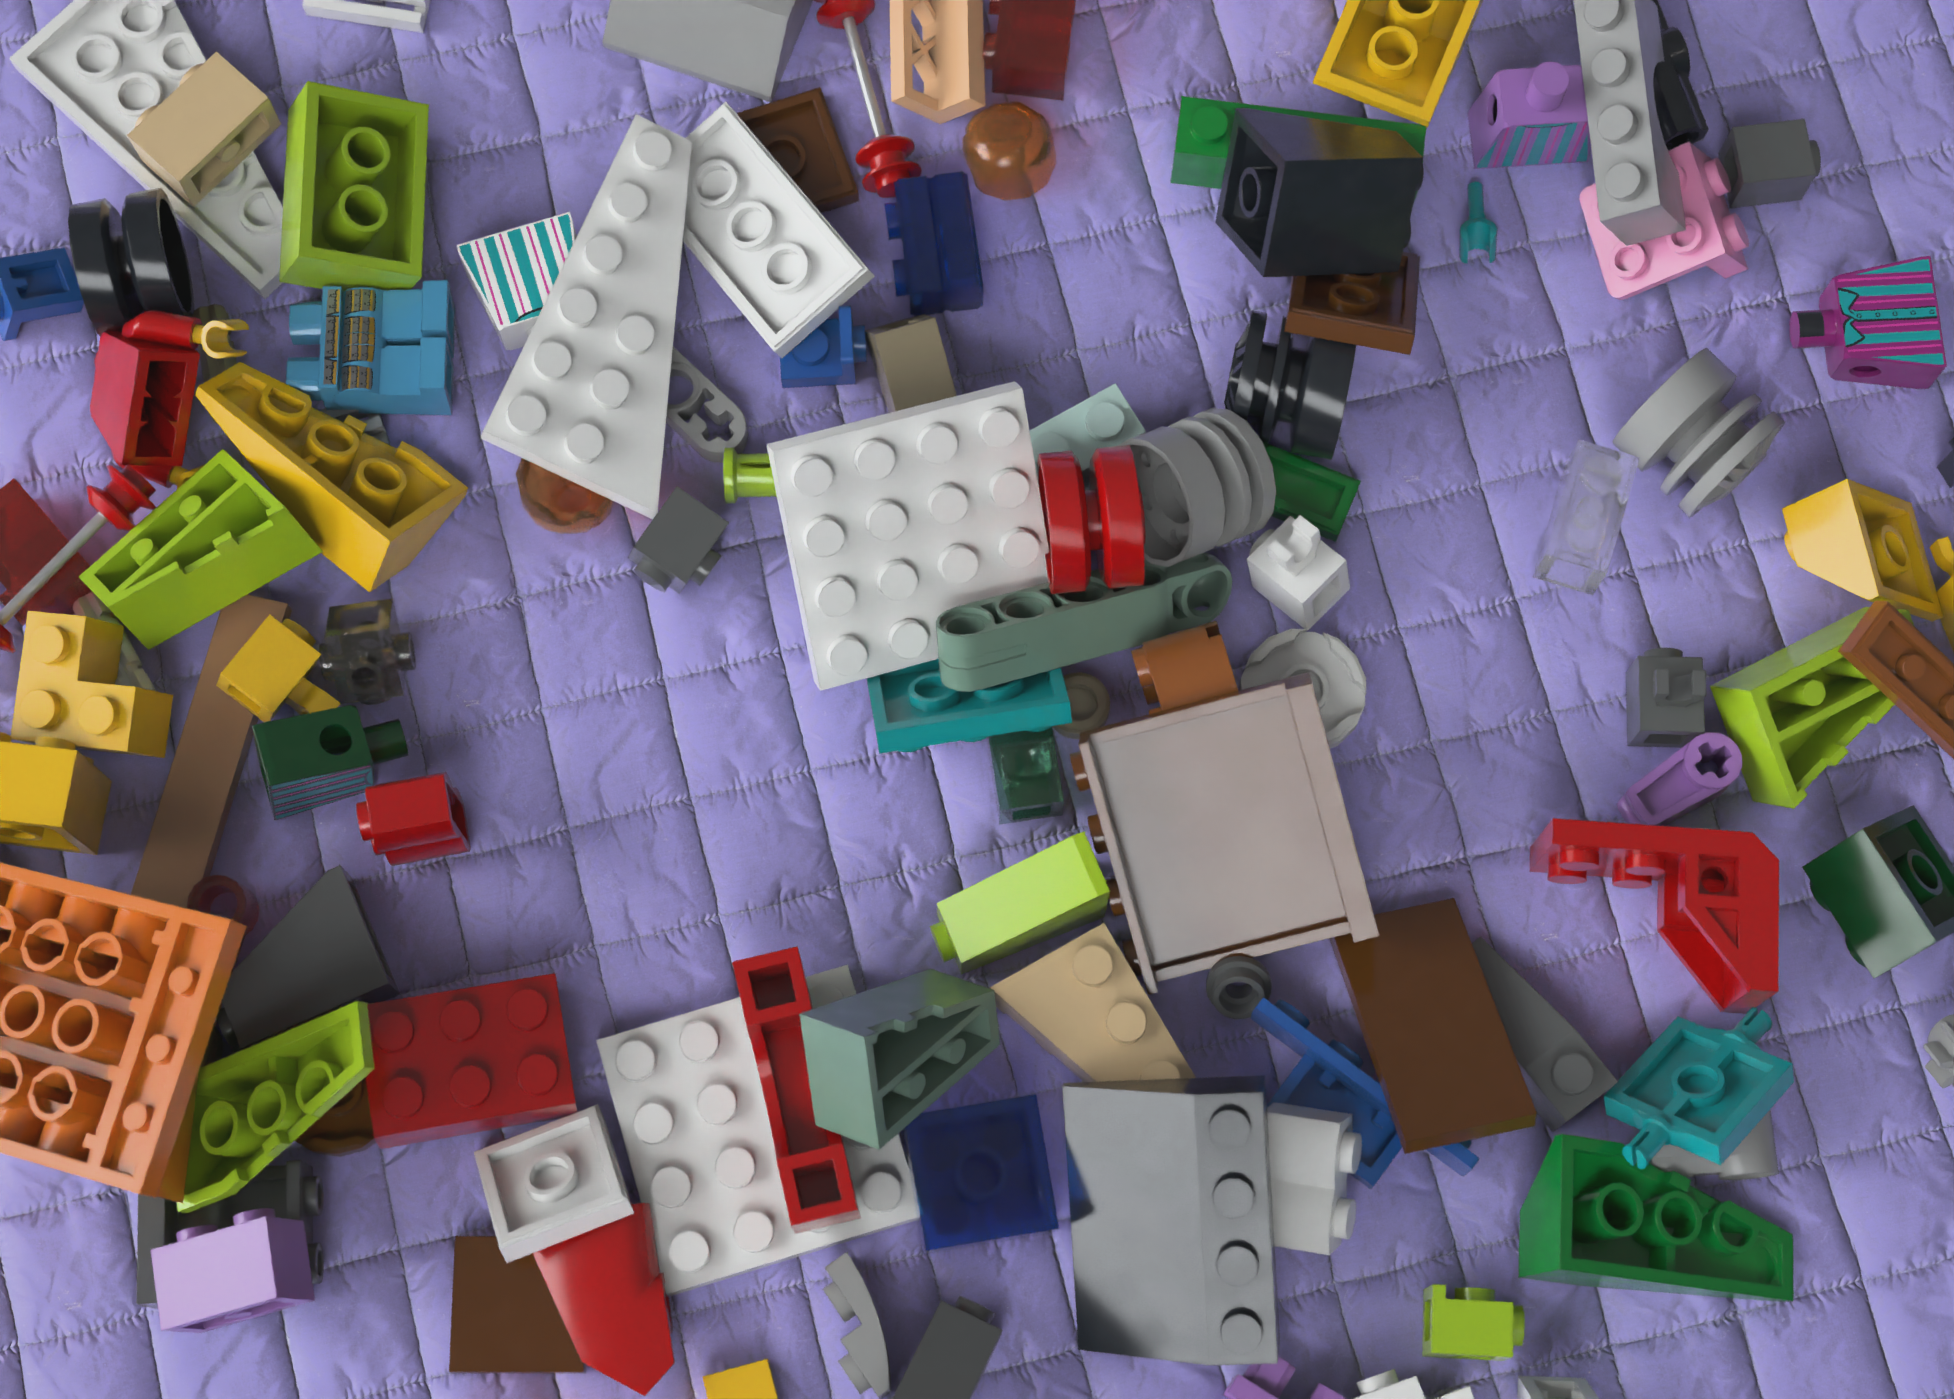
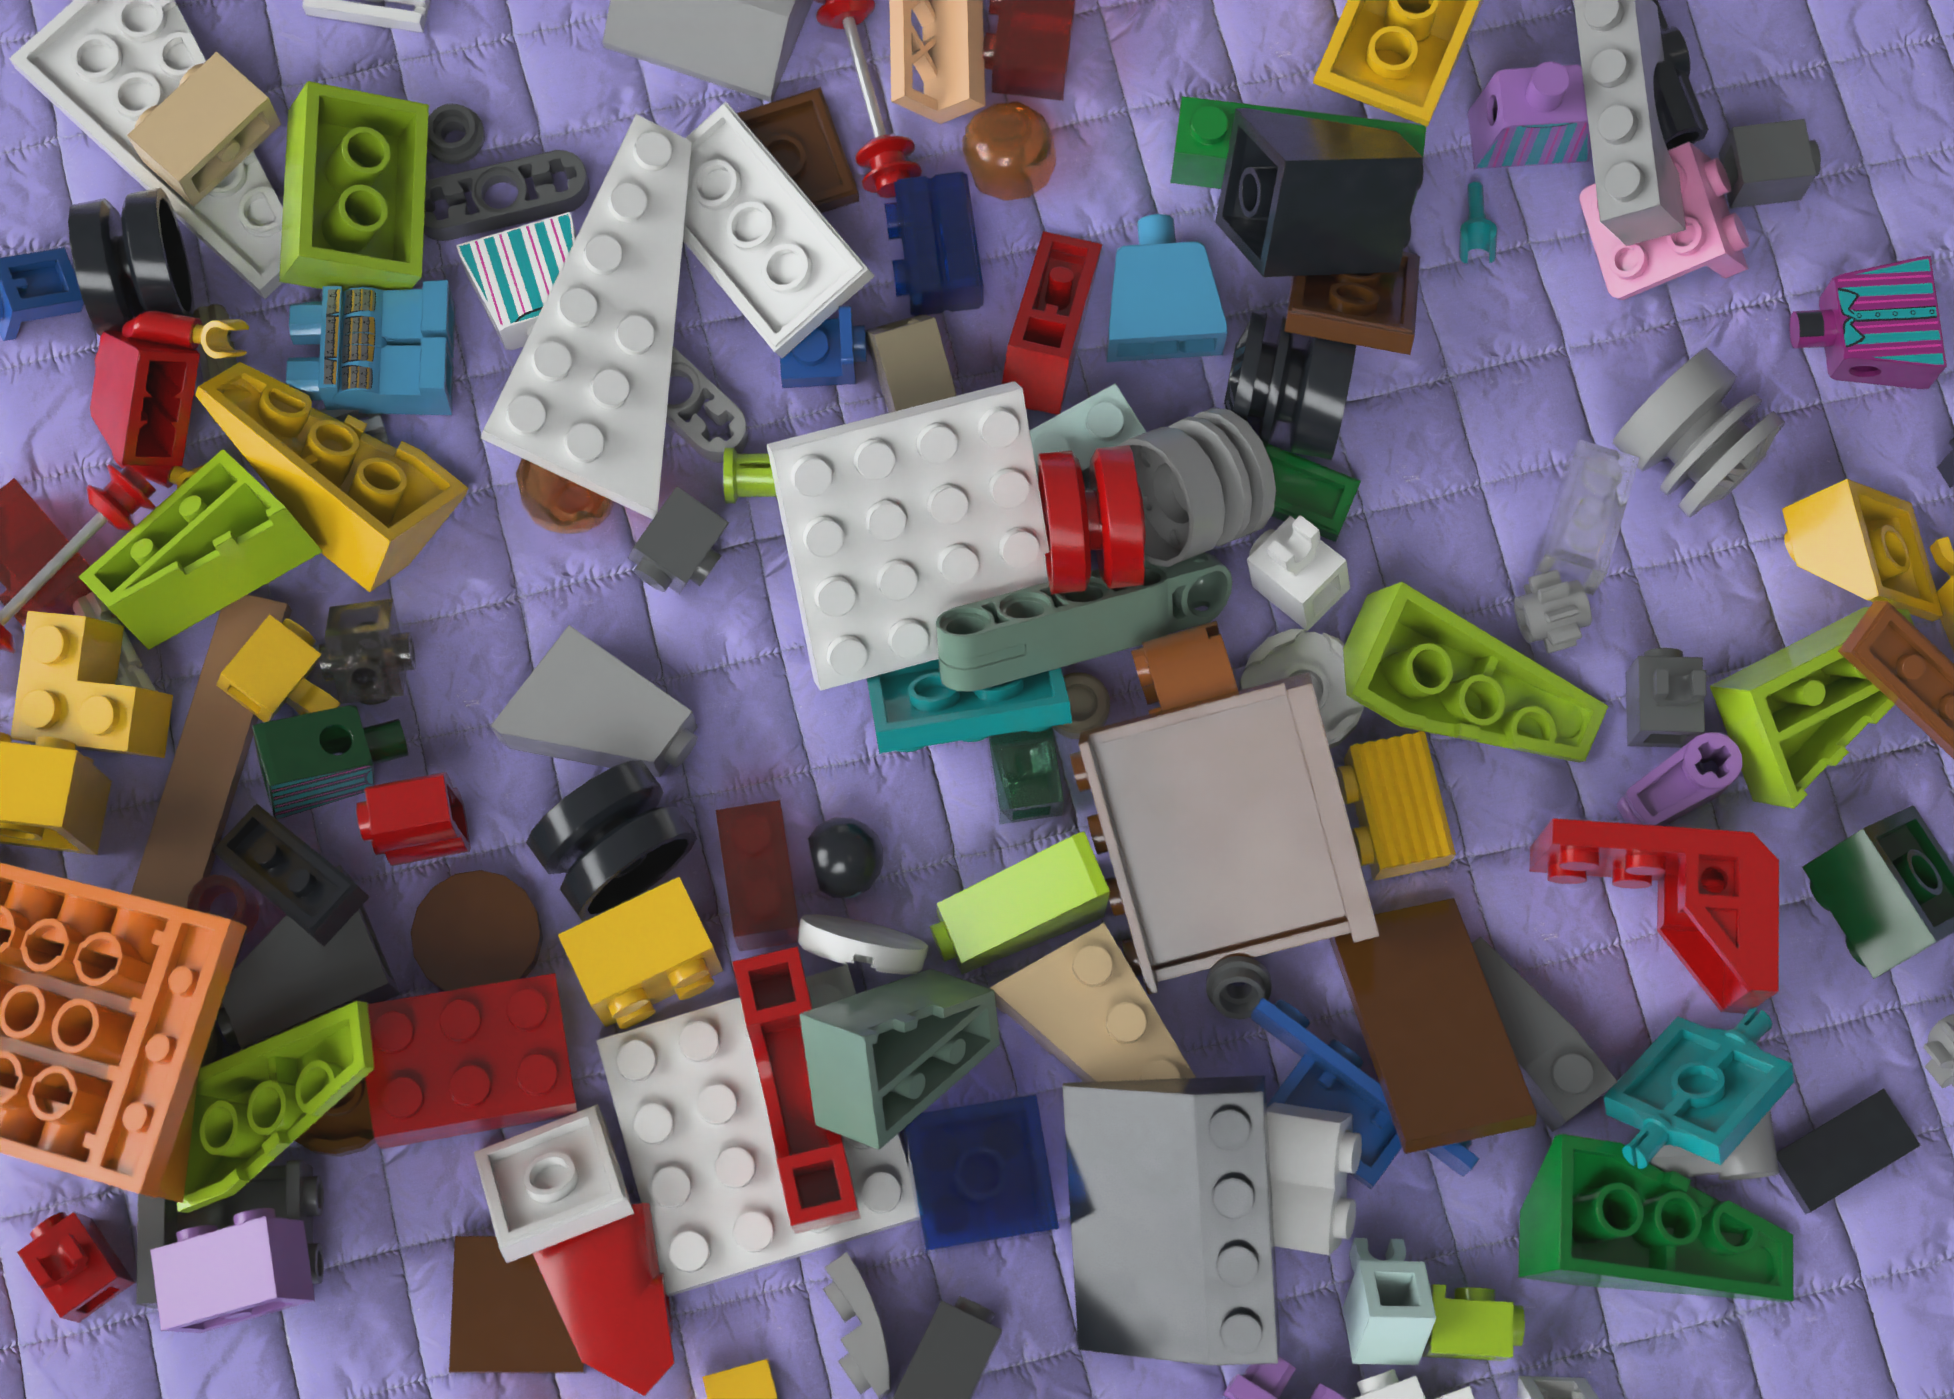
none -> red brick [17,1212,135,1323]
none -> black tile [212,804,370,947]
none -> reddish brown tile [410,870,543,991]
none -> dark grey beam [424,150,589,241]
none -> dark grey plate [427,104,485,164]
none -> light grey slope [491,625,698,777]
none -> black wheel [526,761,697,921]
none -> yellow brick [558,876,723,1029]
none -> clear red brick [716,800,800,952]
none -> white tile [797,914,929,975]
none -> black piece [808,817,883,898]
none -> red slope [1002,231,1102,415]
none -> dark azure torso [1106,214,1228,362]
none -> yellow brick [1337,731,1456,881]
none -> lime wedge [1343,582,1608,763]
none -> light aqua brick [1343,1238,1436,1365]
none -> light grey gear [1514,569,1592,654]
none -> black tile [1776,1089,1921,1214]

